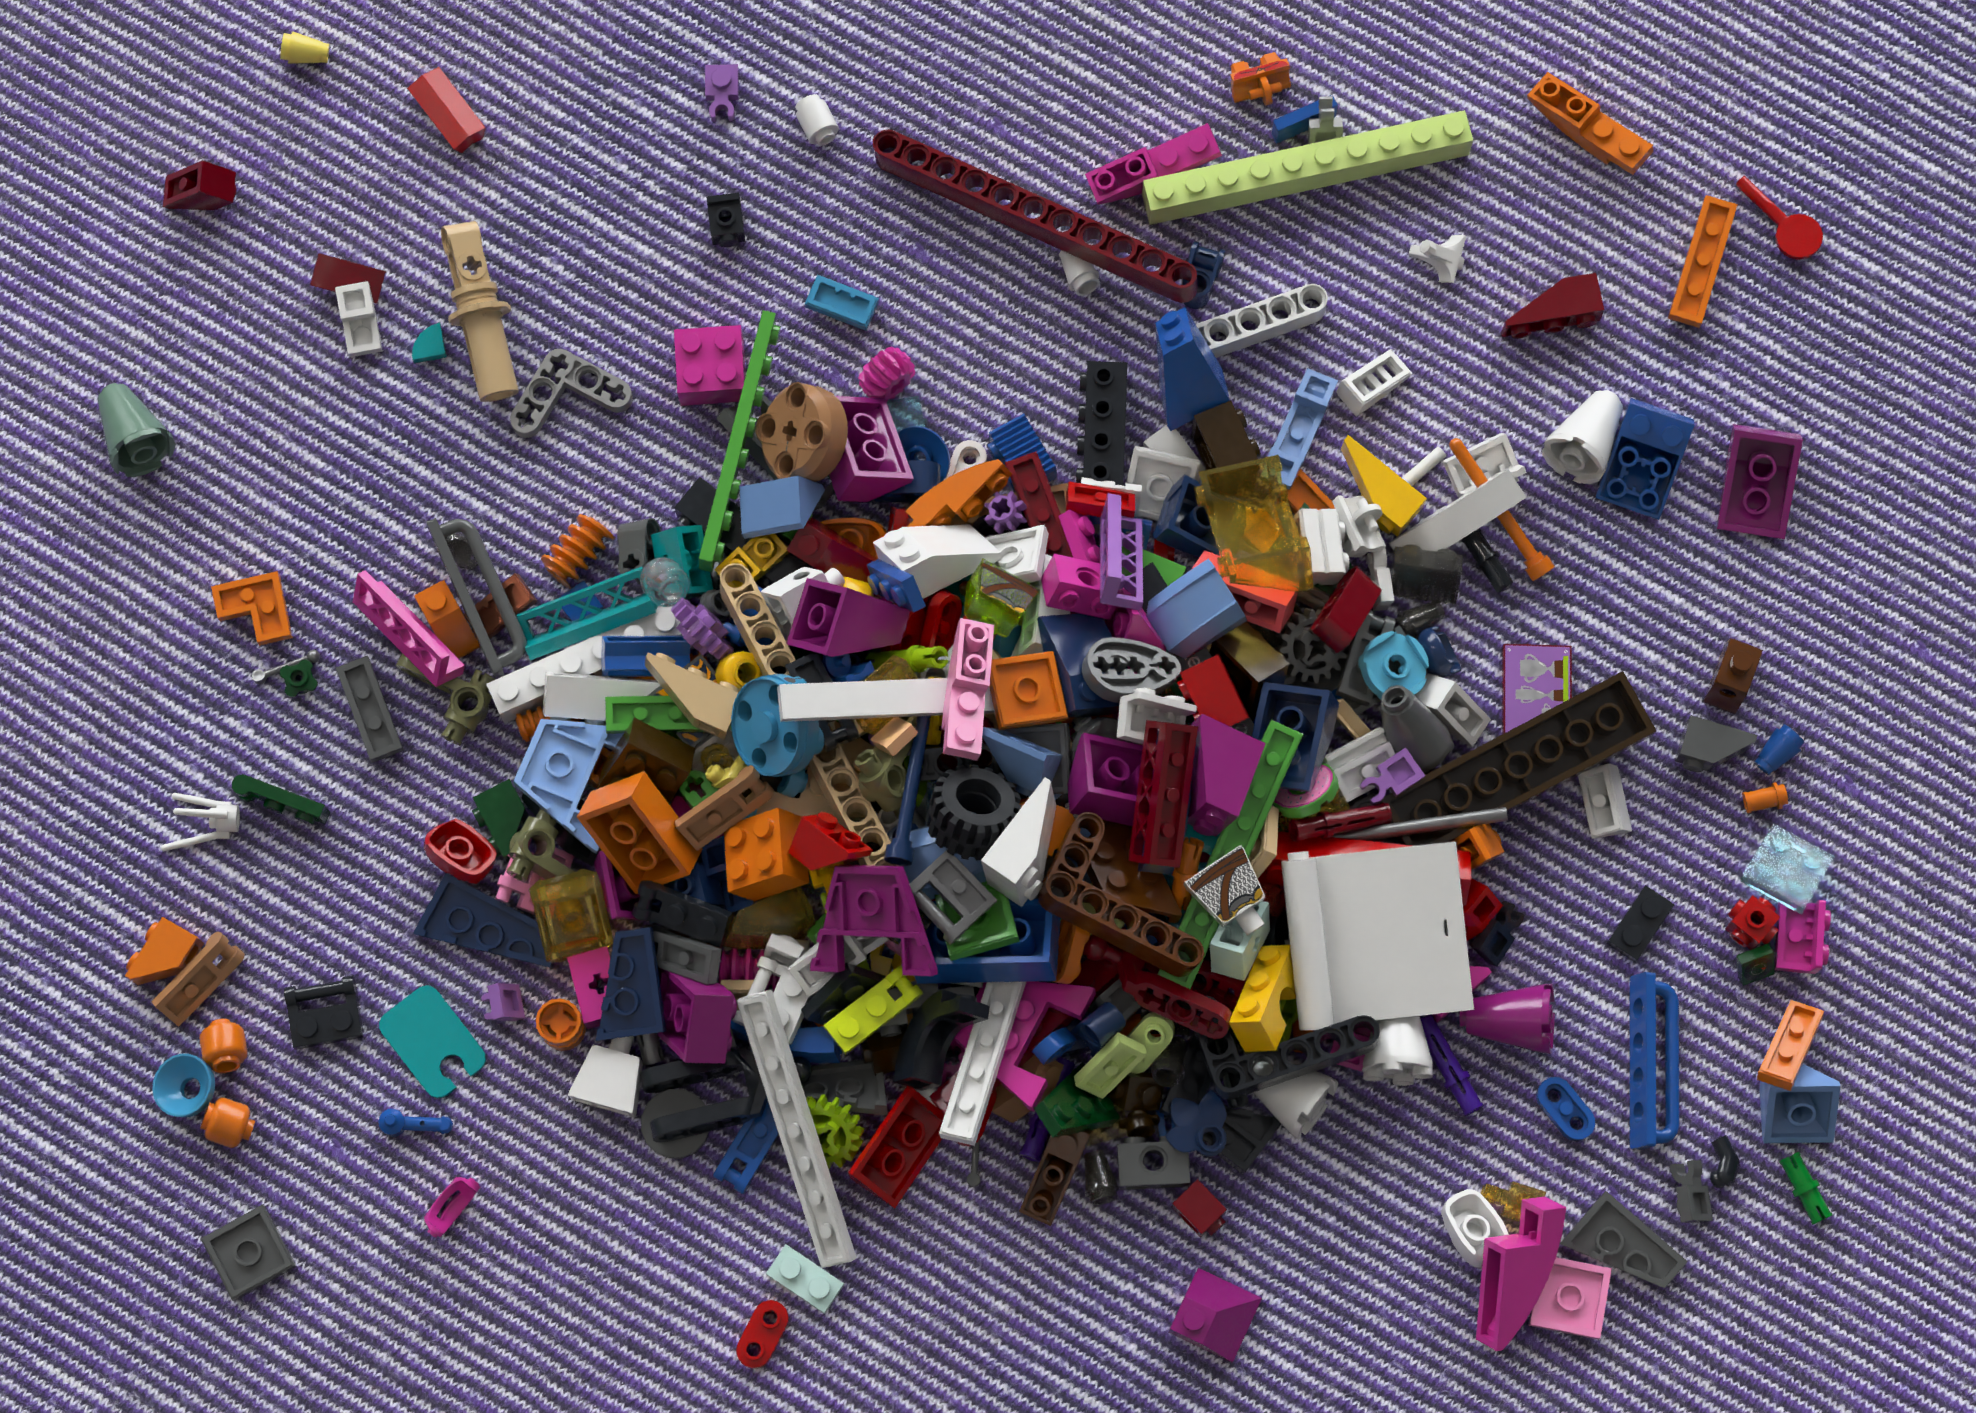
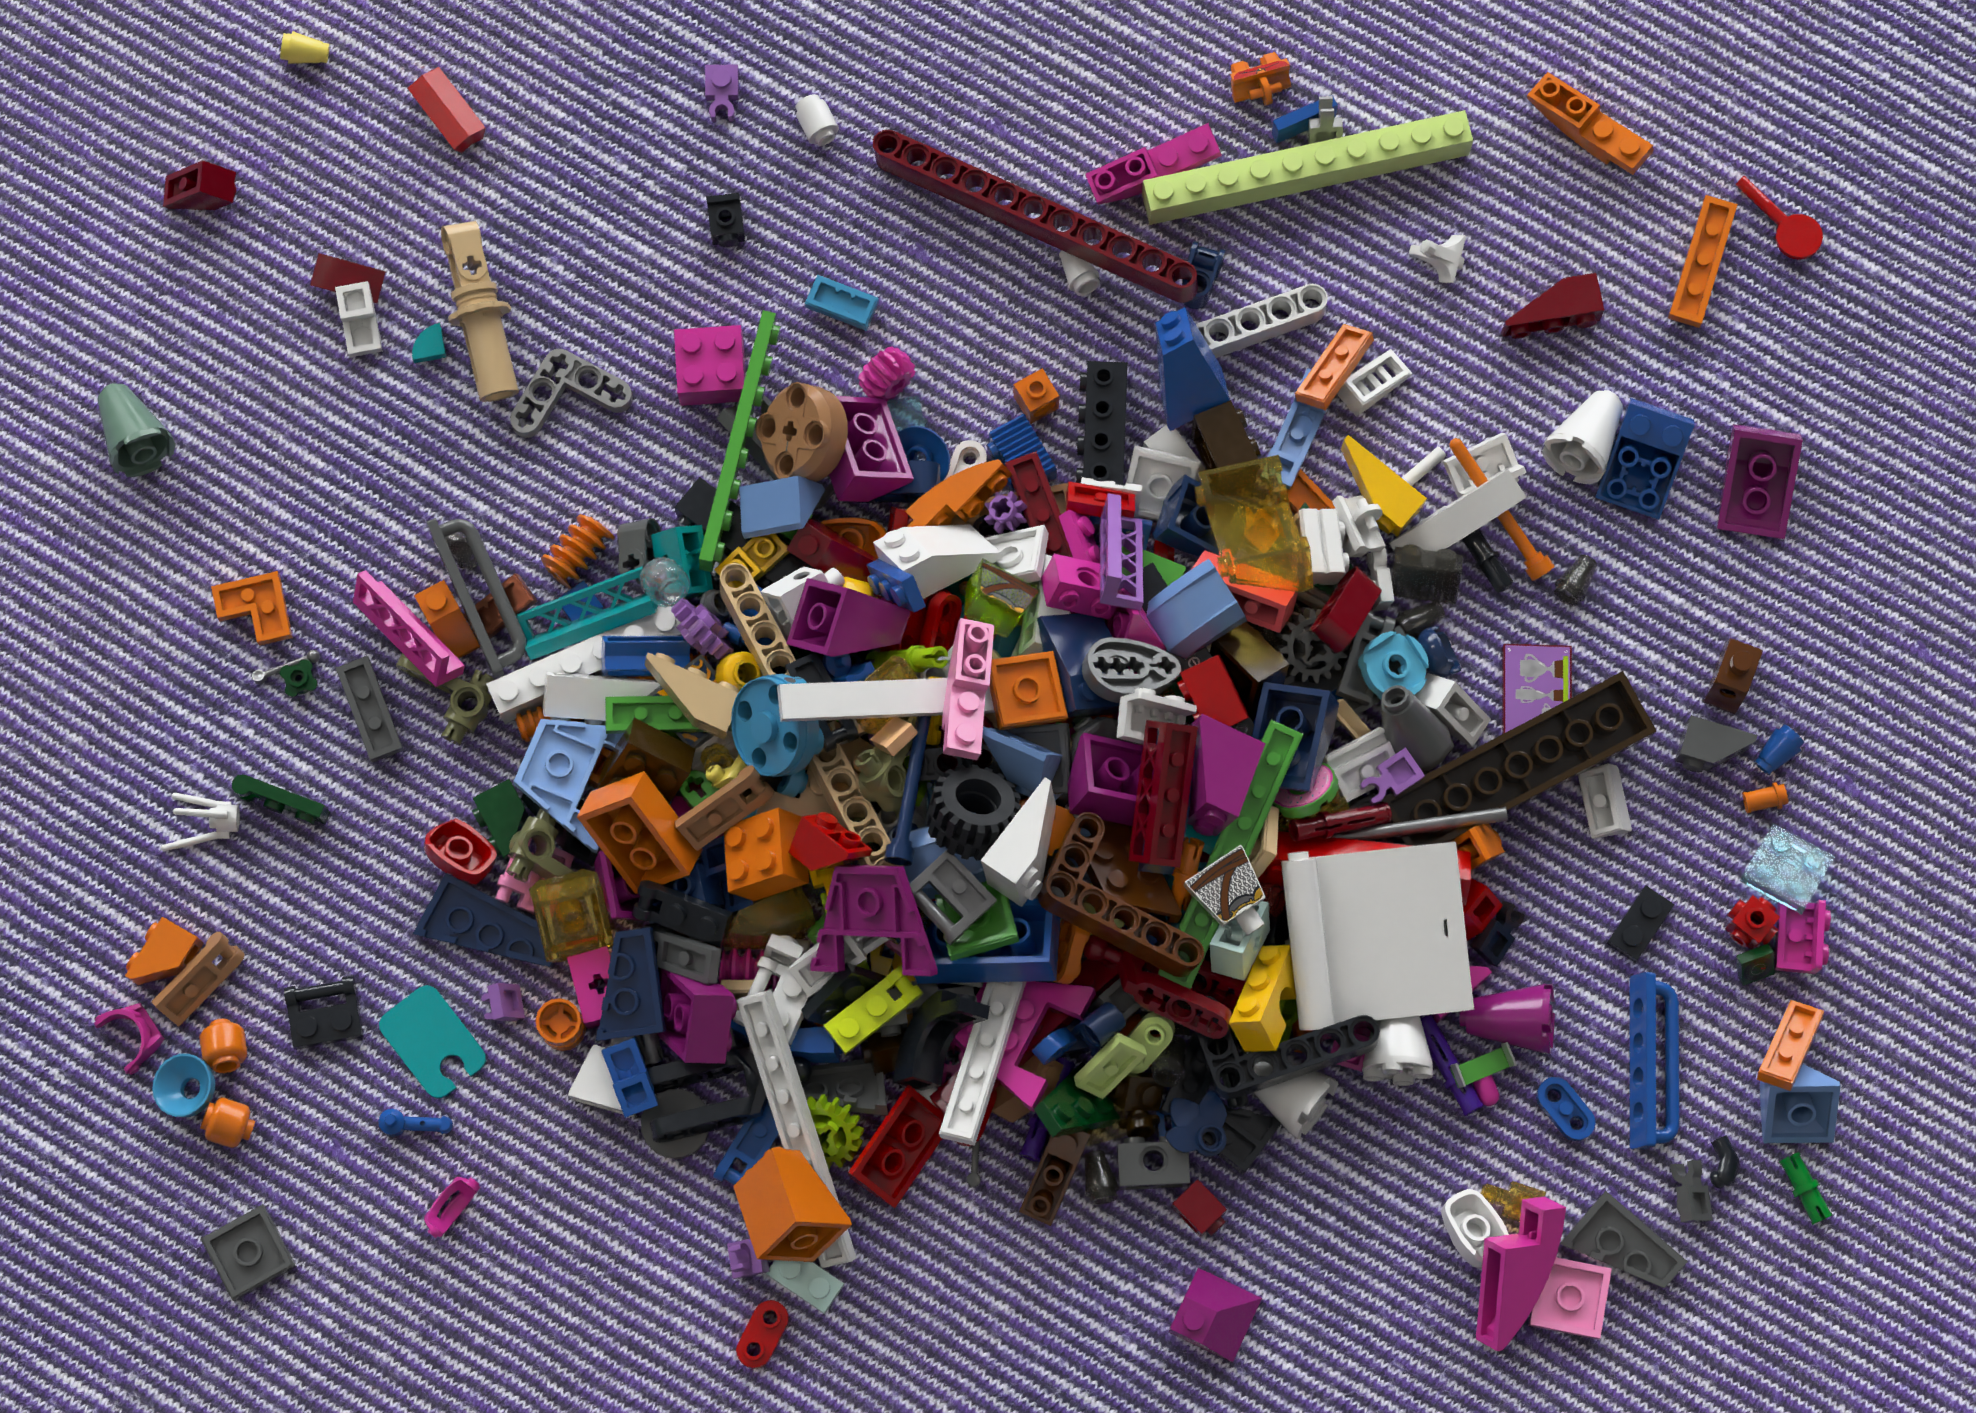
none -> dark pink helmet [94,1003,165,1075]
none -> blue slope [601,1037,658,1118]
none -> medium lavender tile [727,1238,770,1279]
none -> orange slope [733,1147,852,1262]
none -> orange brick [1013,368,1059,424]
none -> orange tile [1295,324,1374,410]
none -> piece [1450,1042,1517,1106]
none -> clear smoke cone [1554,554,1597,606]

